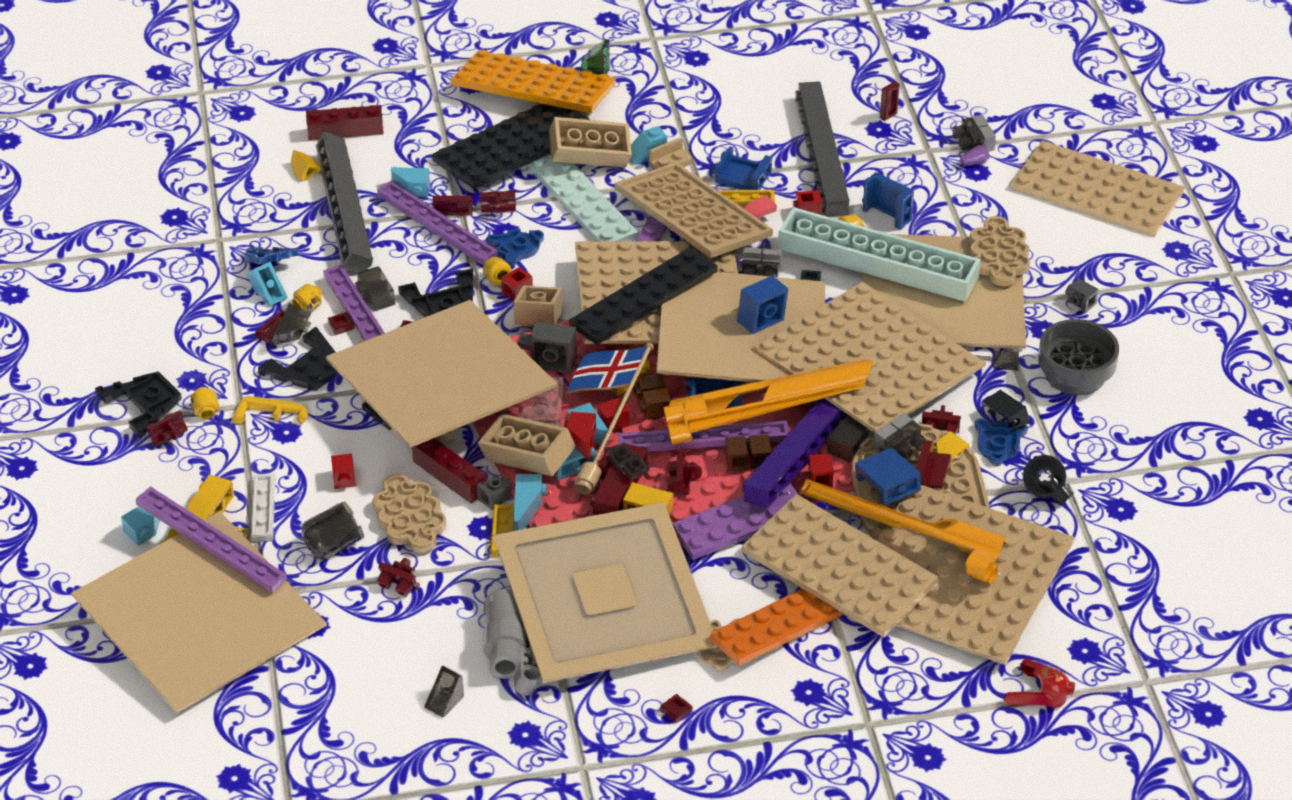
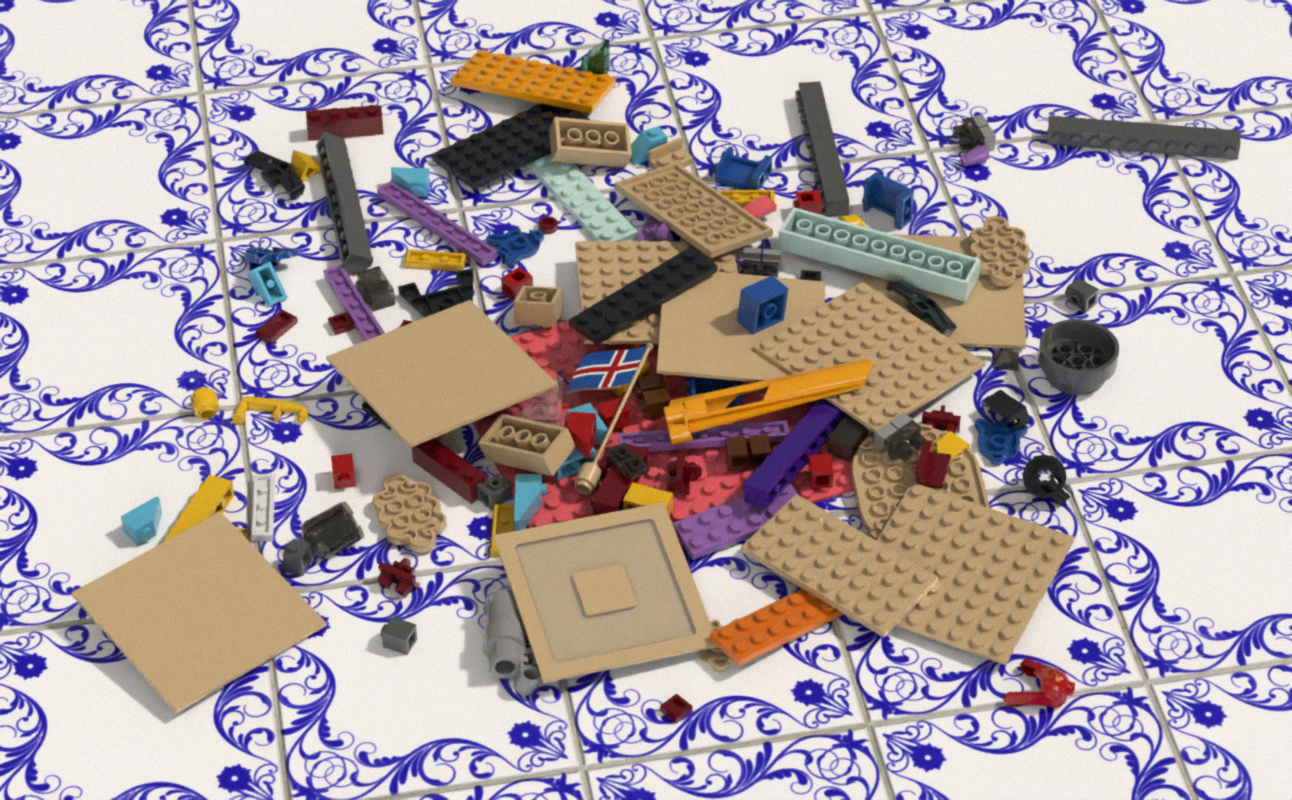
black wing [95,371,182,438] -> none
medium lavender plate [136,486,287,593] -> none
dark red hips [146,410,188,447] -> none
black wing [258,327,339,391] -> none
clear smoke slope [270,303,312,346] -> none
yellow head [292,284,323,313] -> none
clear smoke slope [424,665,464,717] -> none
dark red panel [433,195,474,216] -> none
dark red hips [480,190,516,213] -> none
yellow head [483,257,512,286] -> none
dark grey hinge [517,321,577,374] -> none
light orange panel [799,479,1006,584] -> none
blue panel [855,447,921,506] -> none
dark red tile [880,81,900,121] -> none
tan plate [1011,140,1185,237] -> none
none -> black plate [243,150,305,200]
none -> dark grey brick [282,539,312,576]
none -> dark grey brick [380,617,418,655]
none -> yellow tile [404,249,467,272]
none -> dark red tile [538,216,558,234]
none -> medium lavender cone [650,221,674,242]
none -> black plate [886,279,957,336]
none -> dark grey brick [1047,115,1241,160]

